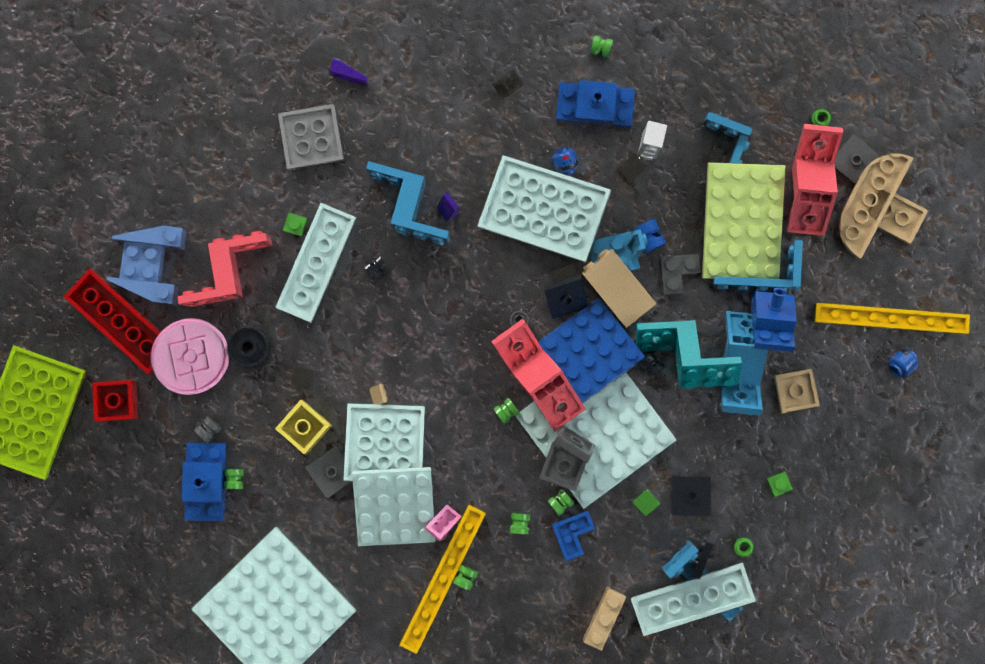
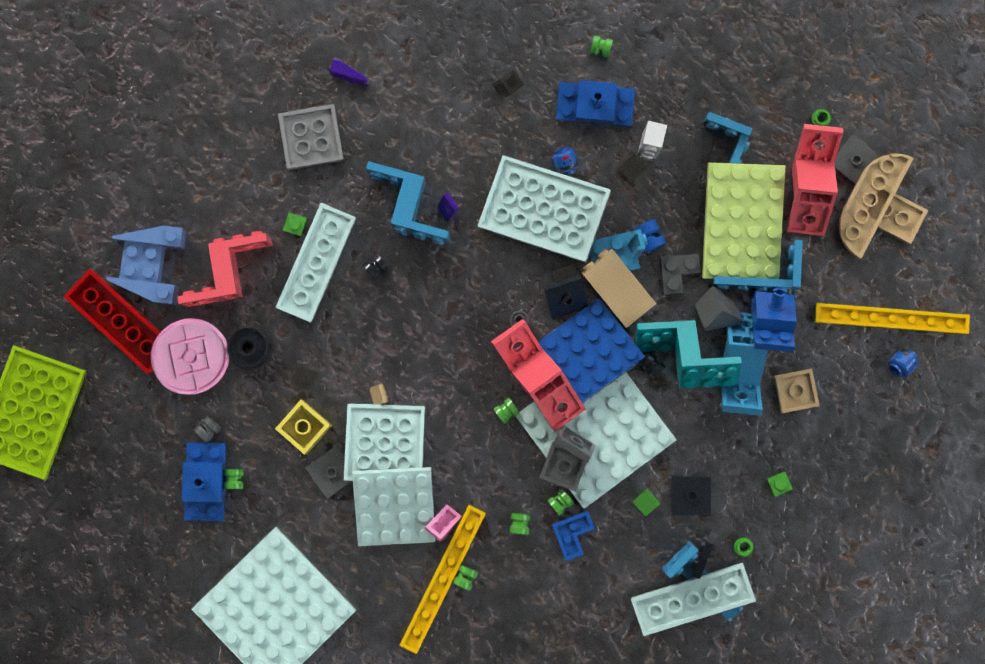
red brick [92,380,139,422] -> none
tan brick [583,587,626,651] -> none
none -> dark grey slope [695,286,743,332]

